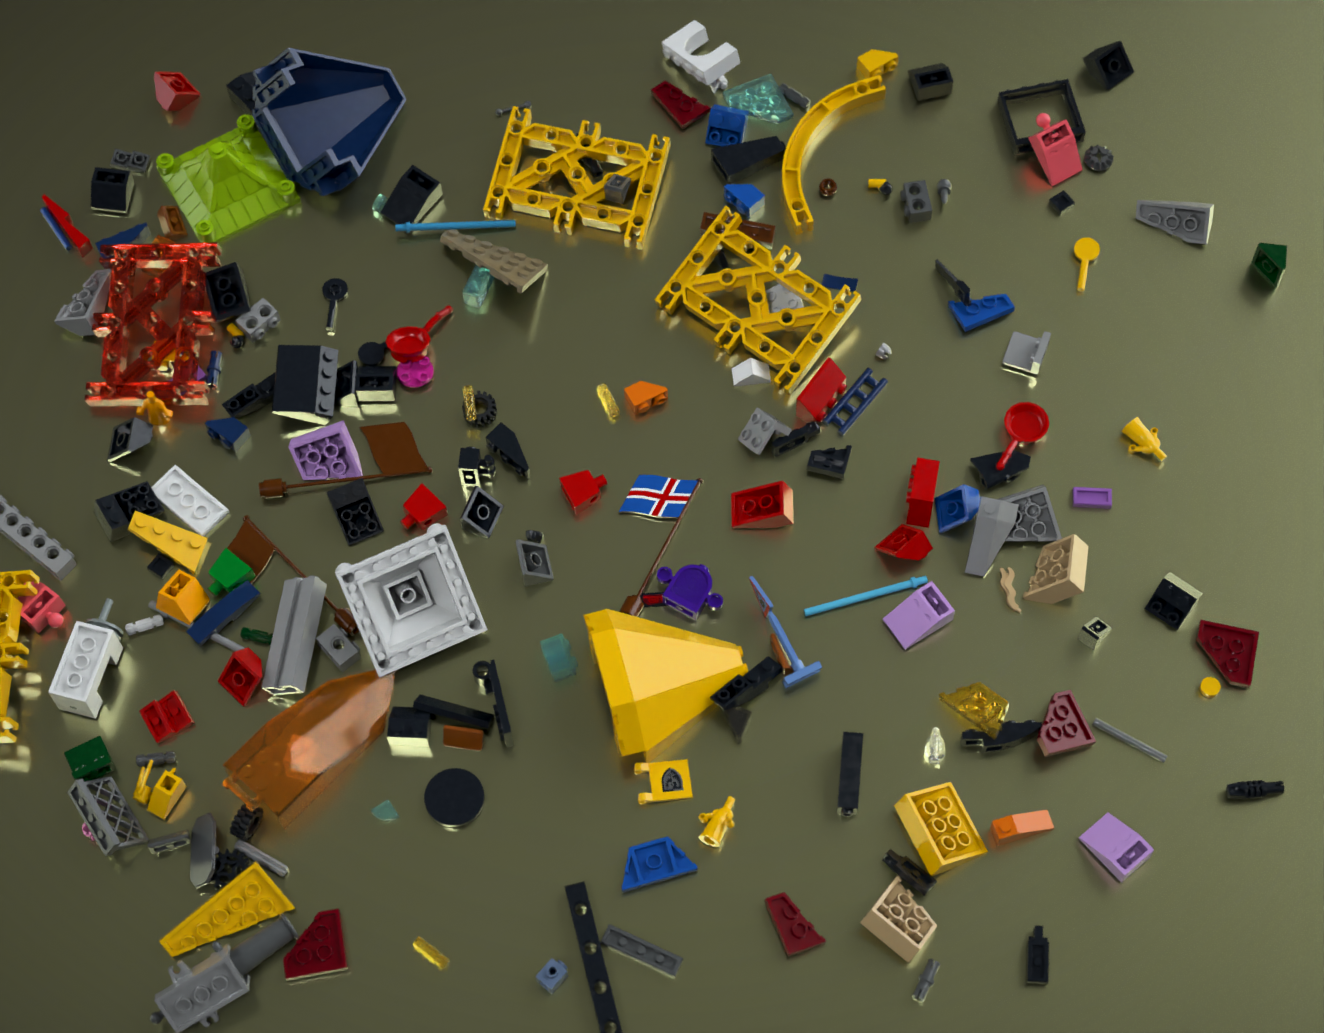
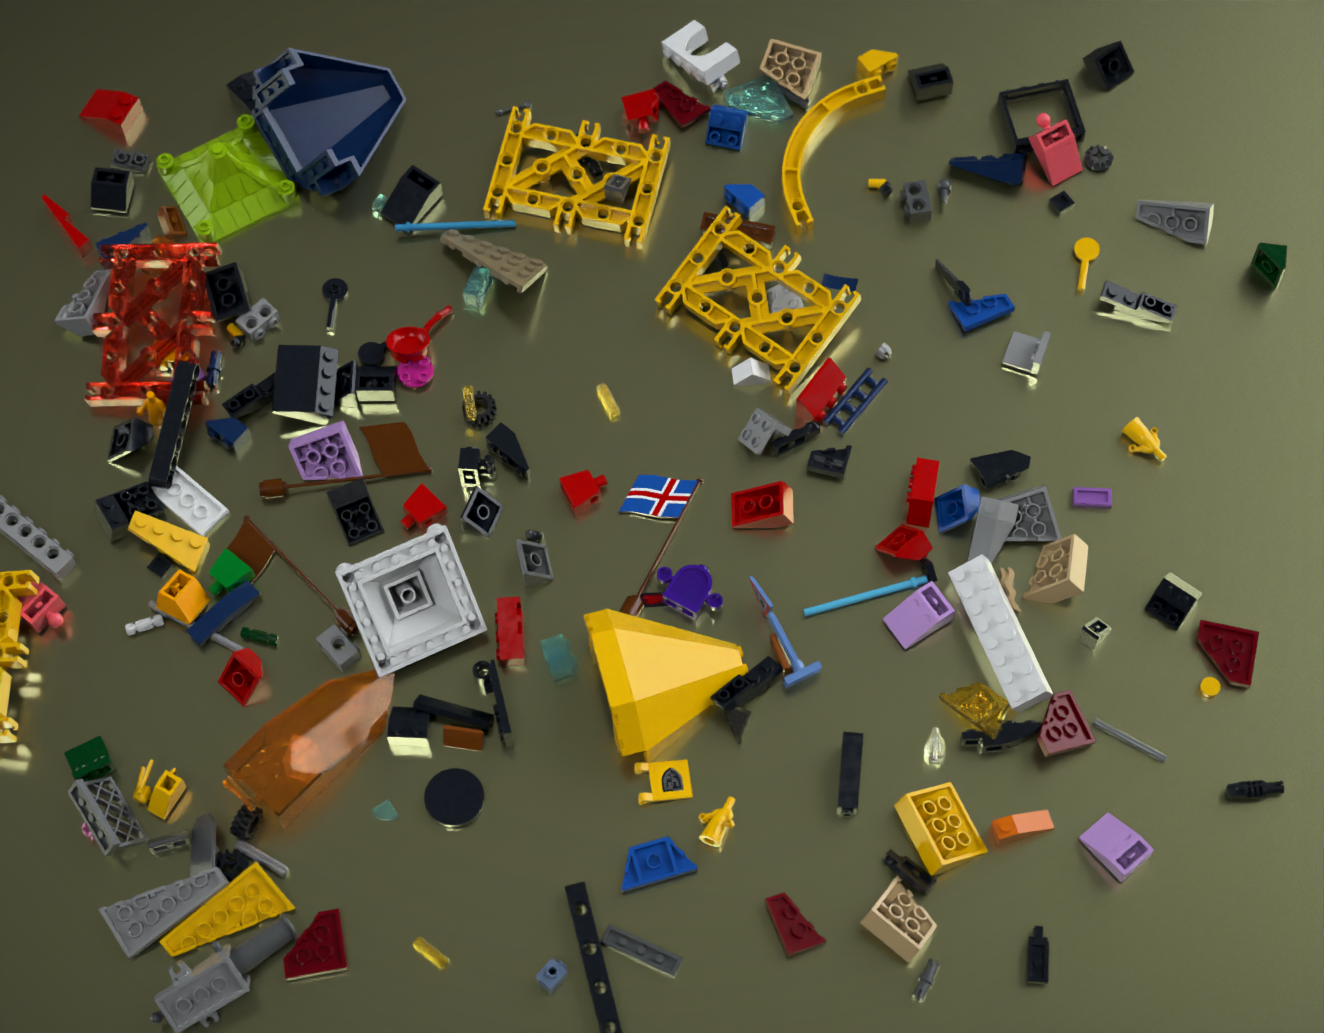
blue bar [40,207,73,251] -> none
white piece [48,598,123,719] -> none
dark grey axle [136,751,176,767] -> none
red slope [139,690,195,743] -> none
red slope [154,72,201,111] -> none
light grey brick [262,575,327,695] -> none
orange slope [624,381,668,415] -> none
black slope [711,136,786,184] -> none
reddish brown plate [819,178,837,196] -> none
red piece [996,402,1049,470] -> none
none -> red slope [79,89,143,137]
none -> light grey wing [98,867,230,959]
none -> black beam [148,361,200,489]
none -> red wedge [495,596,525,667]
none -> red torso [621,88,659,134]
none -> tan wedge [760,38,821,100]
none -> black tile [920,558,938,582]
none -> white brick [948,554,1053,713]
none -> dark blue wedge [949,153,1027,185]
none -> slope [1099,281,1177,323]

